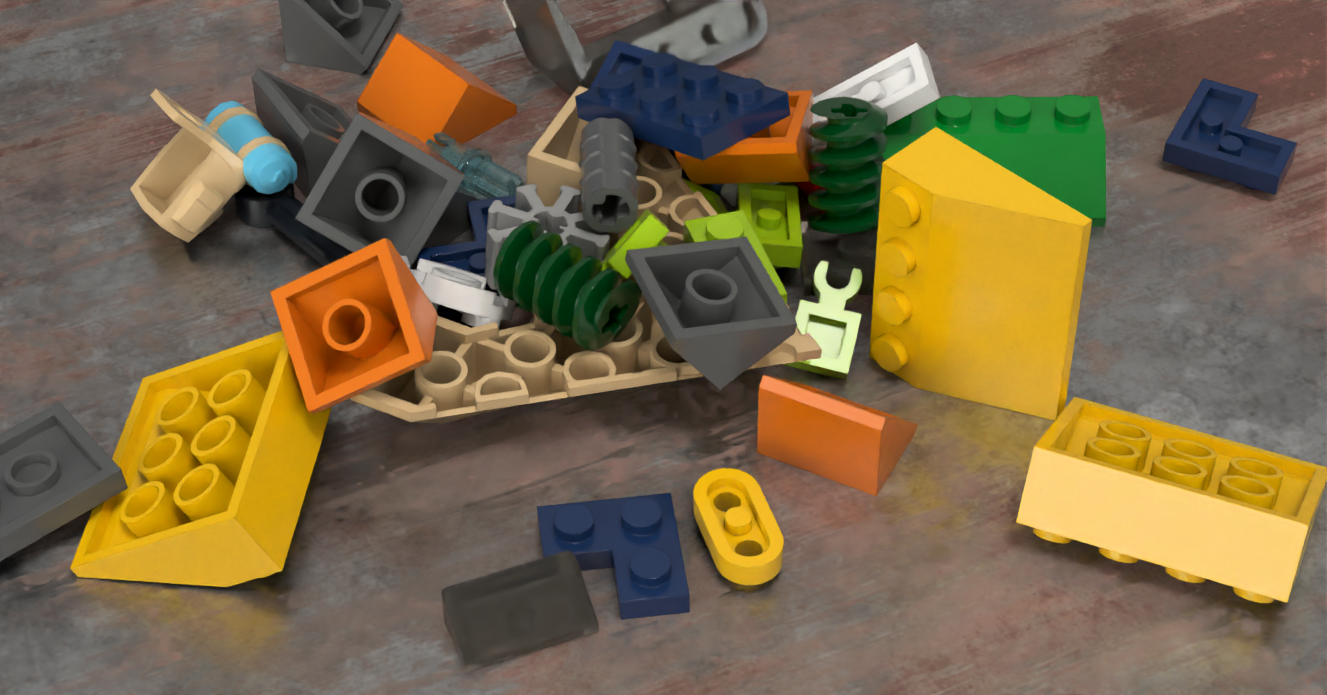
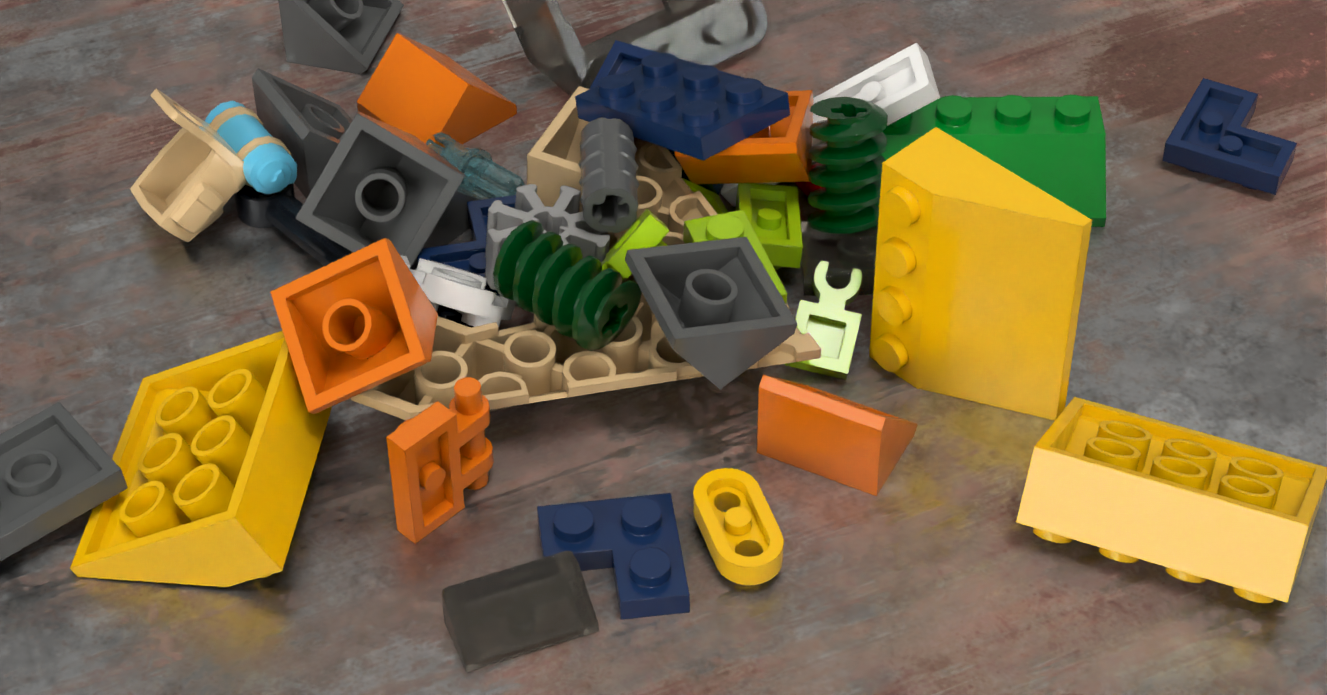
none -> orange plate [386,377,494,544]

